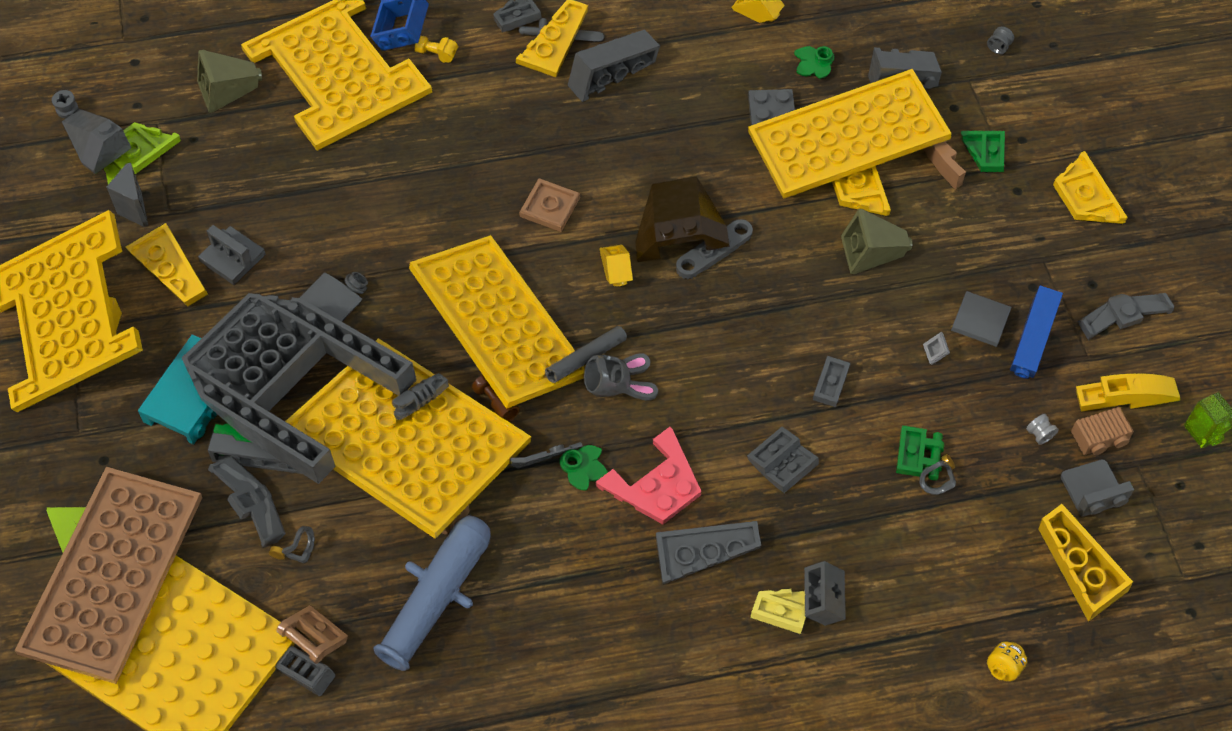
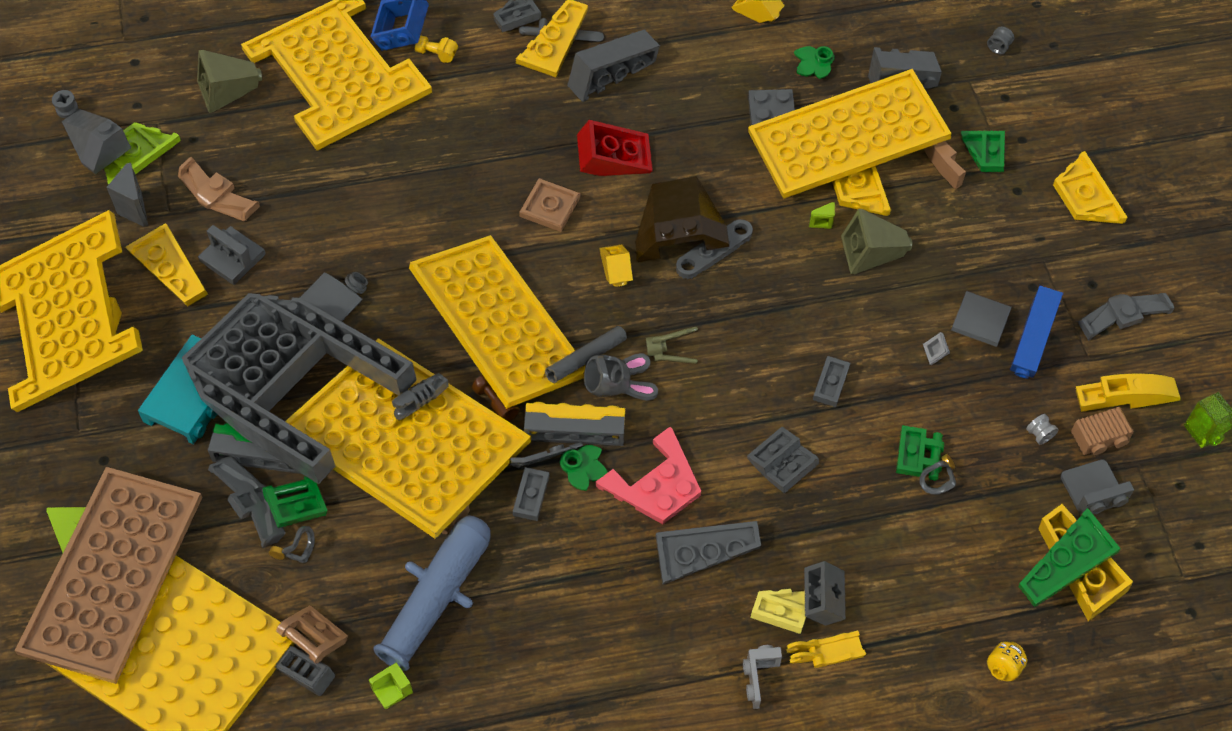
none -> medium nougat plate [178,157,260,222]
none -> green plate [263,476,328,528]
none -> lime panel [369,662,413,709]
none -> dark grey plate [513,467,550,521]
none -> dark grey piece [524,402,625,446]
none -> red slope [577,120,652,176]
none -> olive plant [646,327,698,364]
none -> light grey bracket [743,645,782,709]
none -> yellow arm [786,630,866,668]
none -> lime slope [809,202,835,229]
none -> green wing [1018,508,1121,608]

